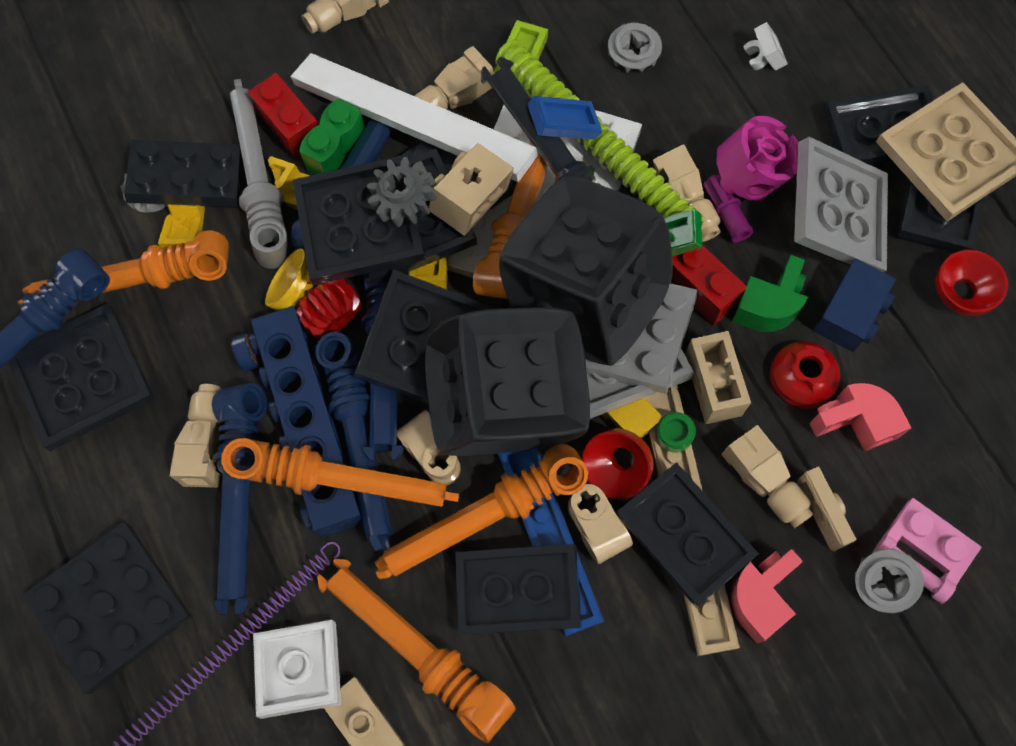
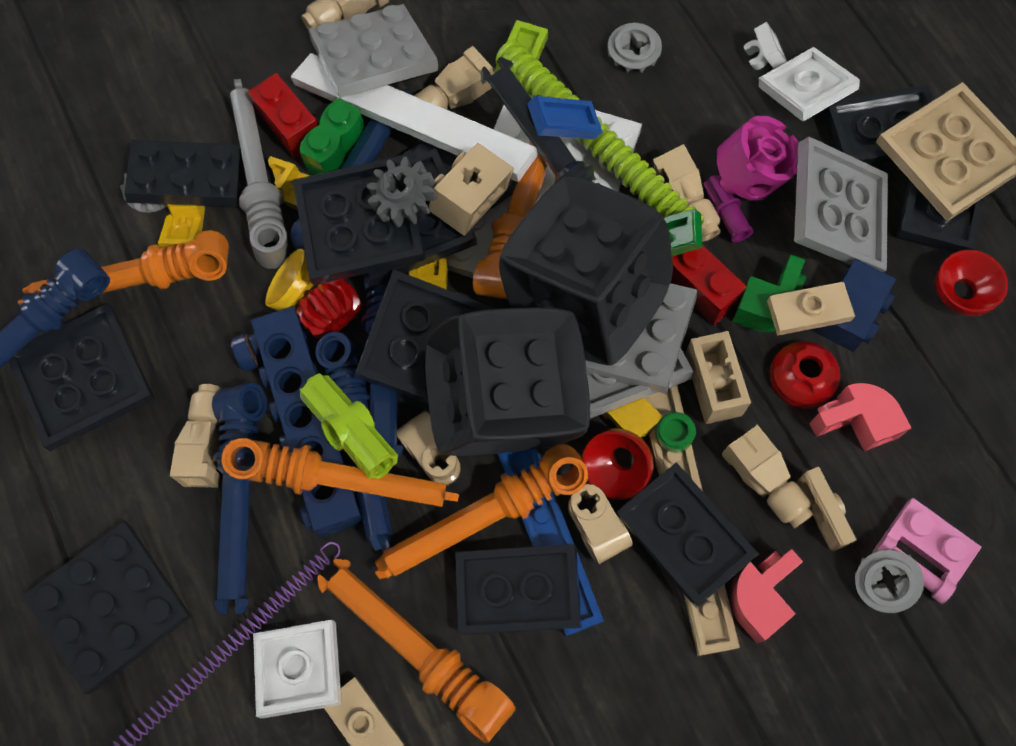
none -> lime piece [300,373,398,480]
none -> light grey plate [308,4,439,98]
none -> white tile [759,47,860,121]
none -> tan plate [767,282,855,336]

